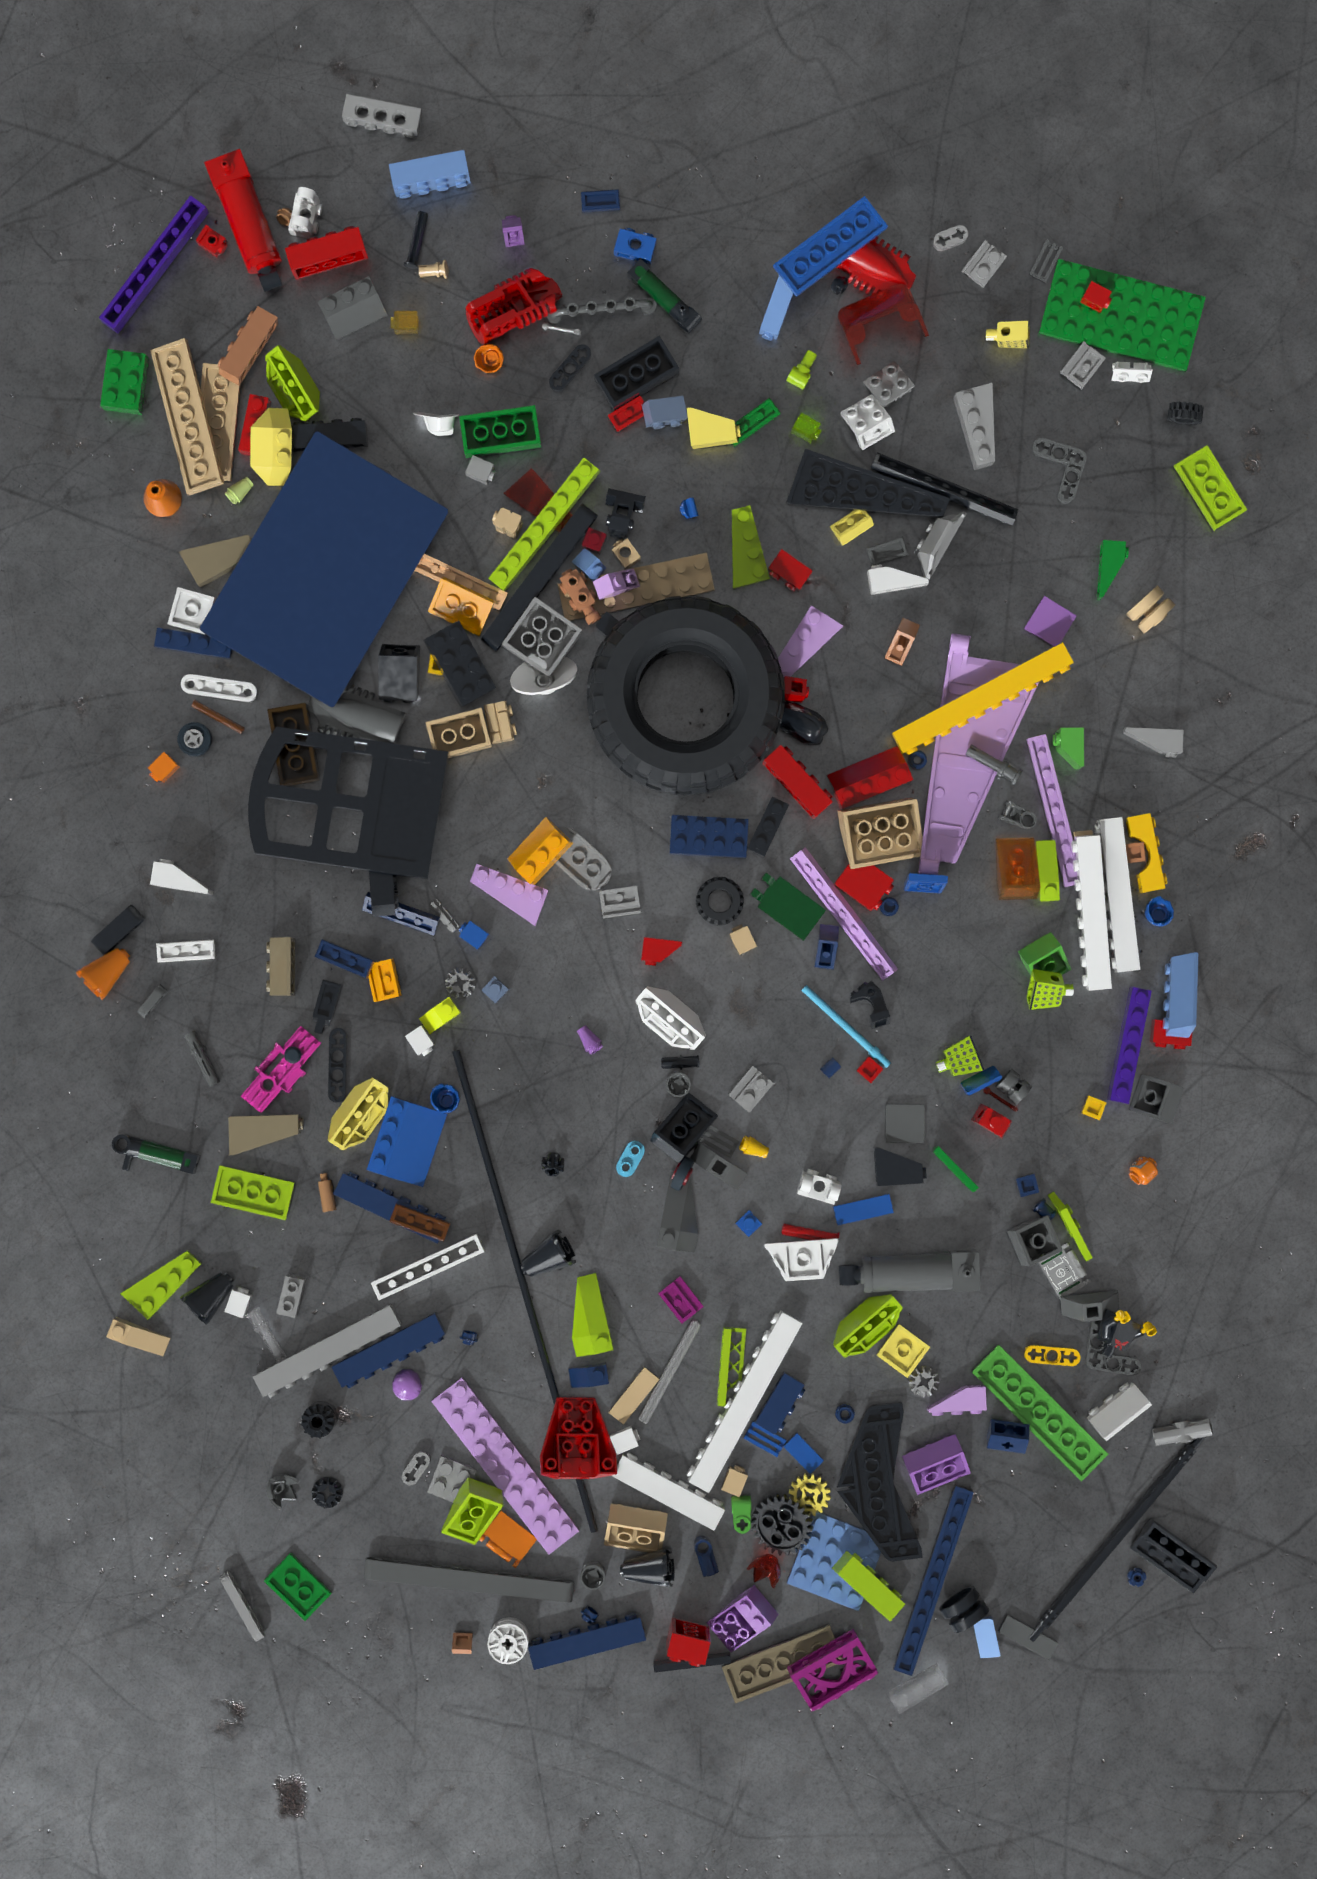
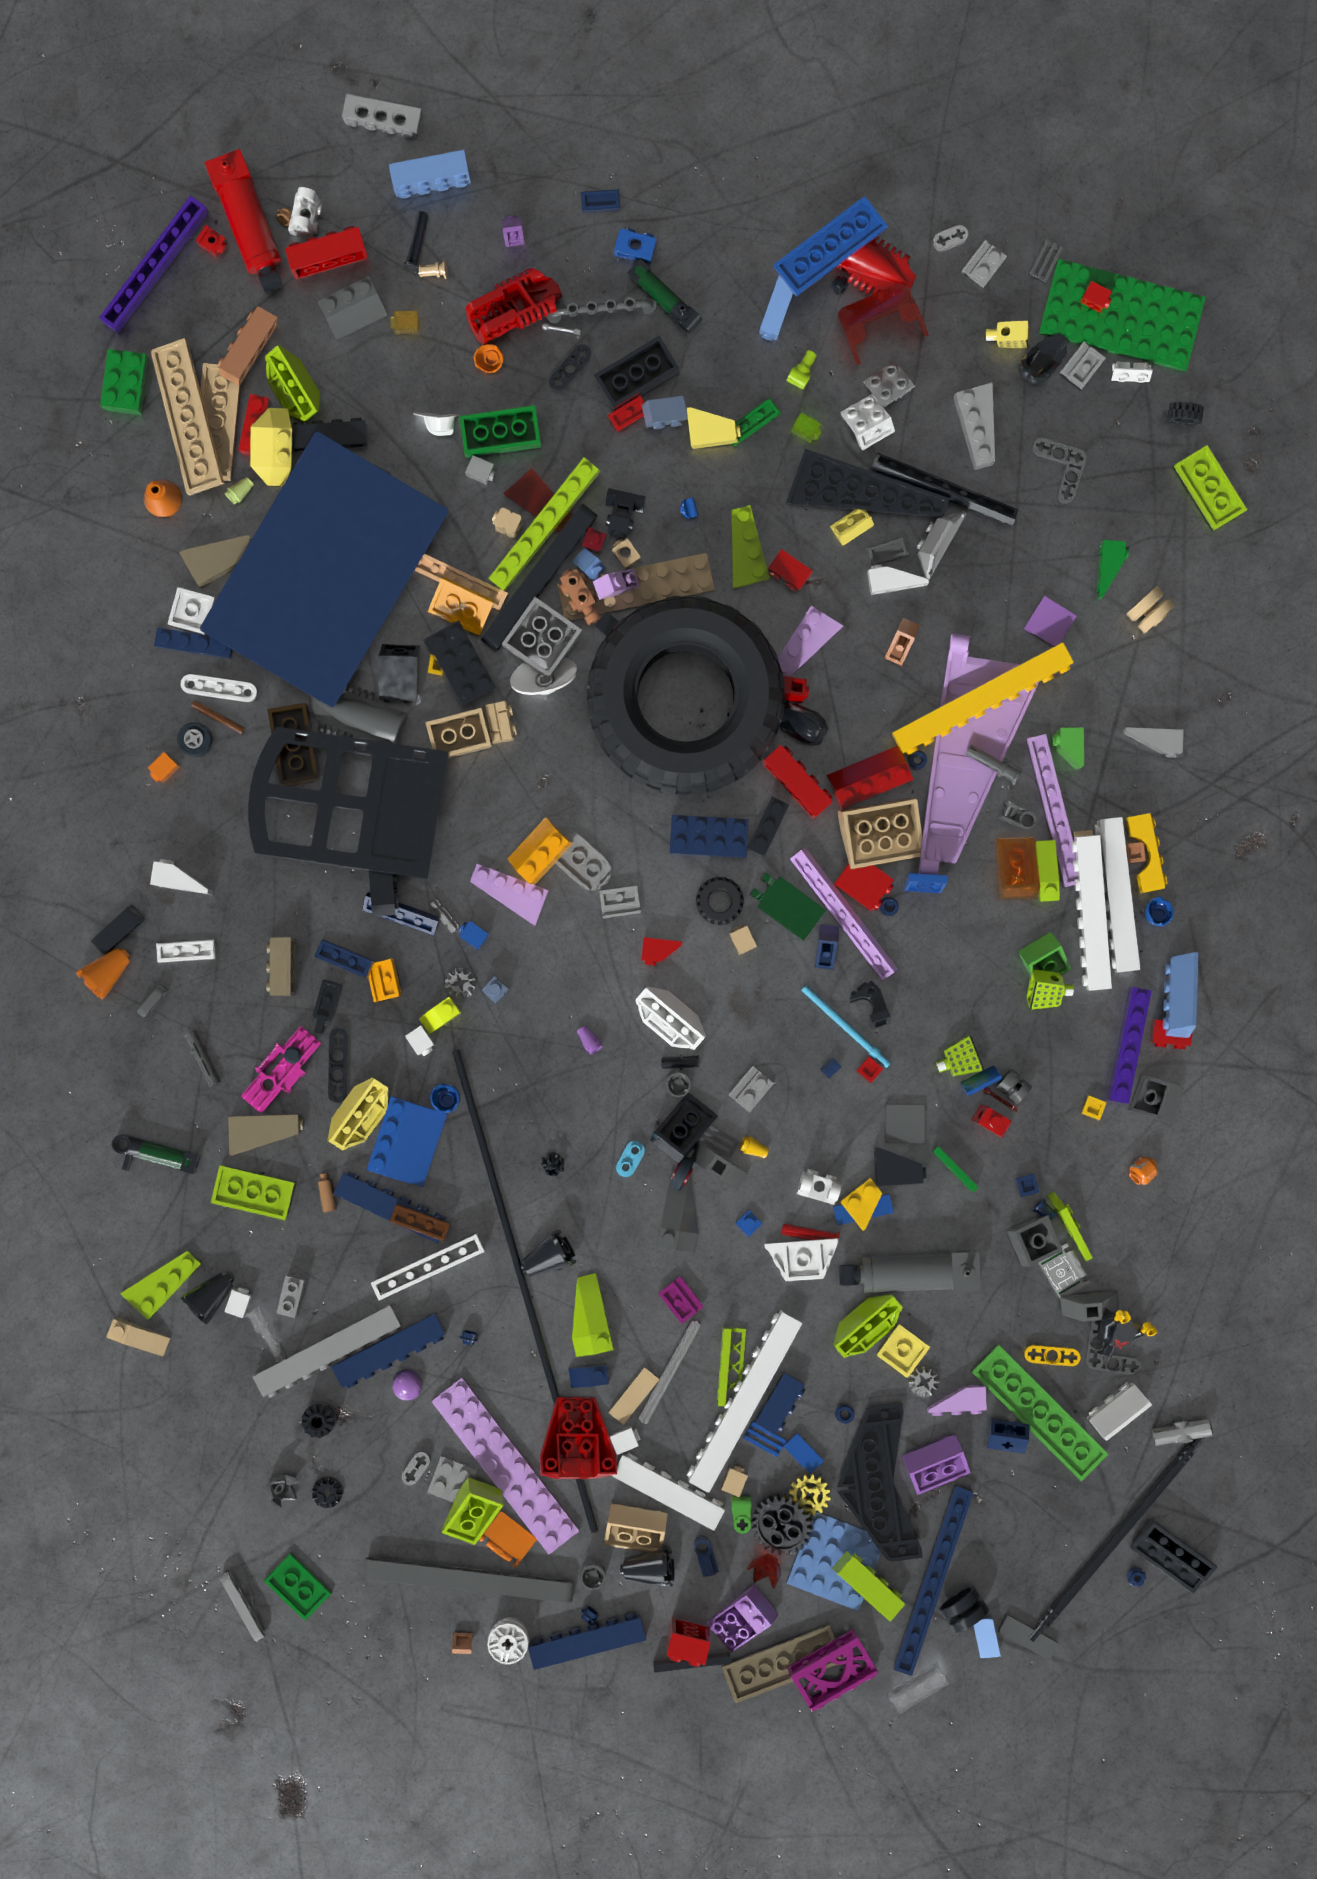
none -> yellow wing [840,1178,882,1231]
none -> black hair [1018,333,1068,385]

